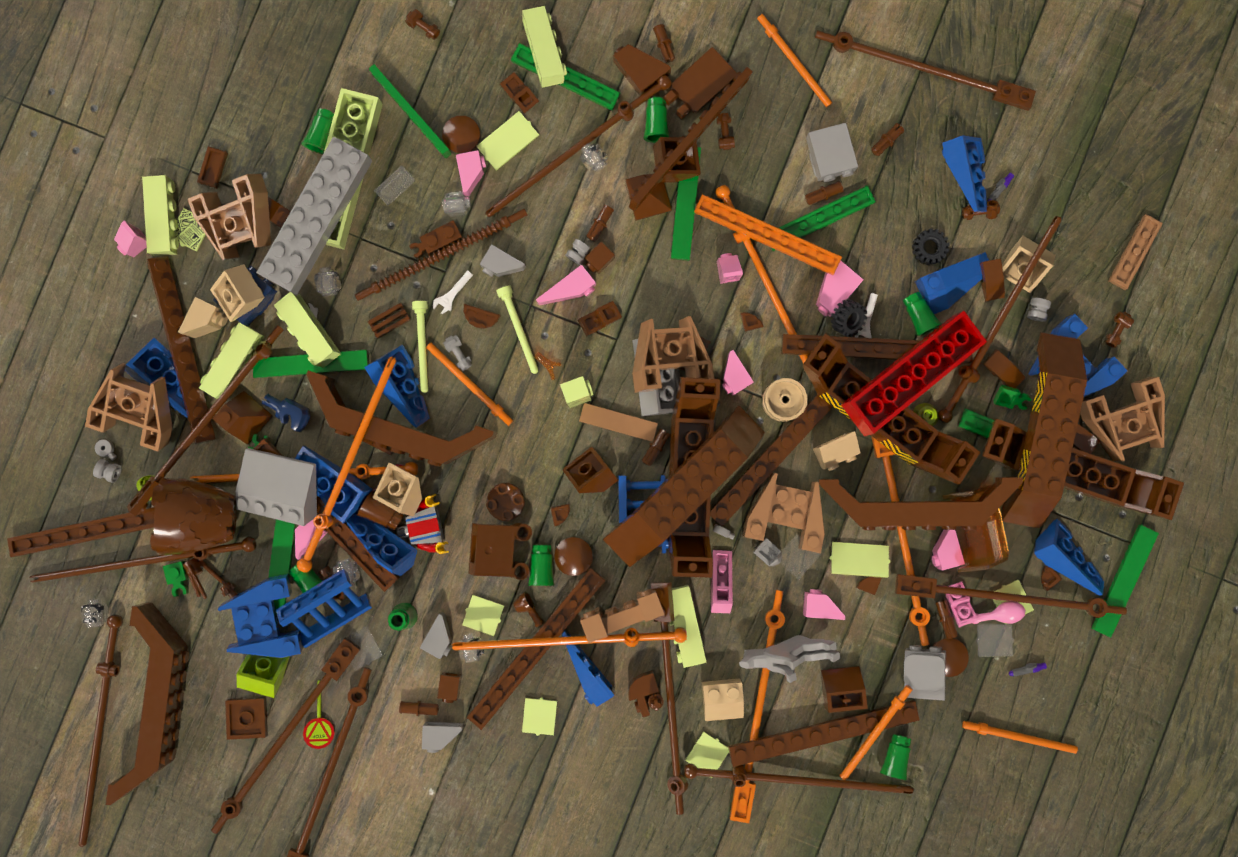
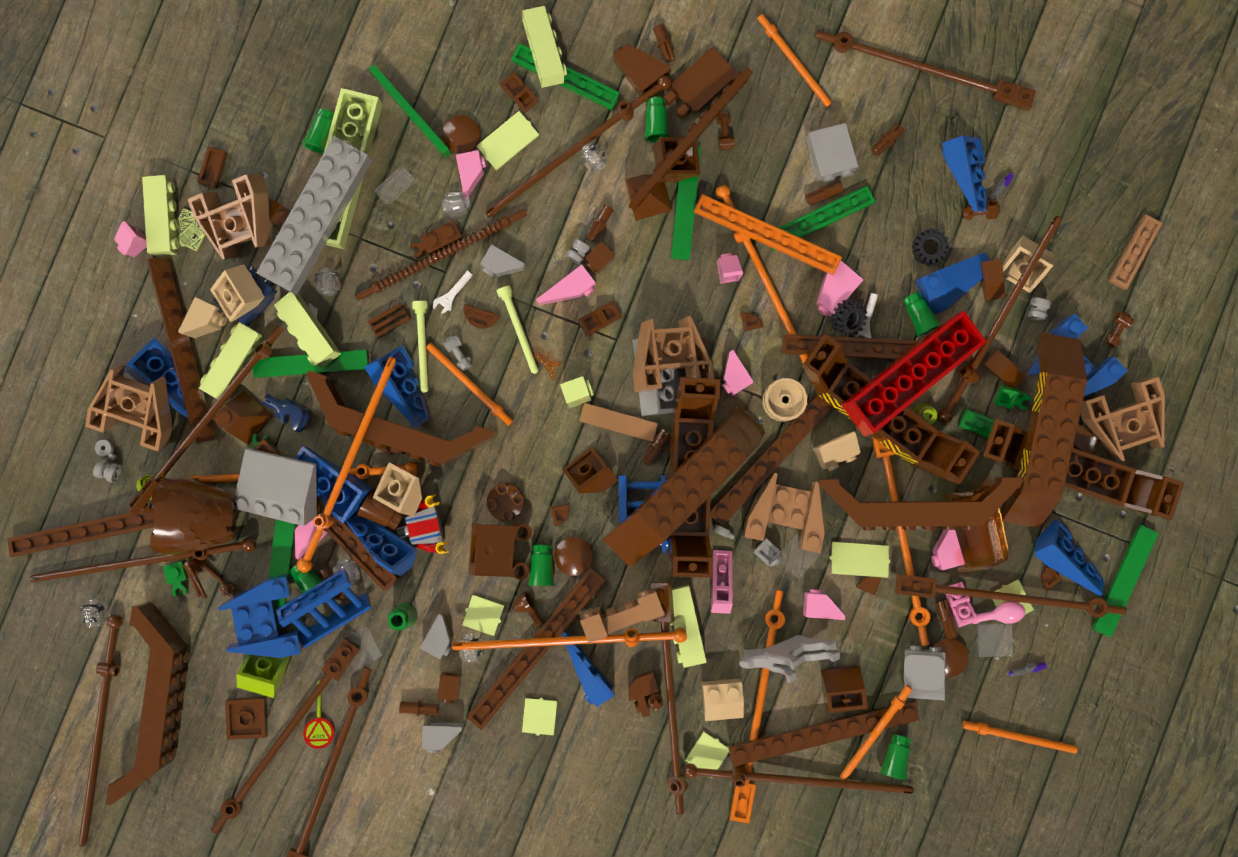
reddish brown bar [405,9,440,40] -> none

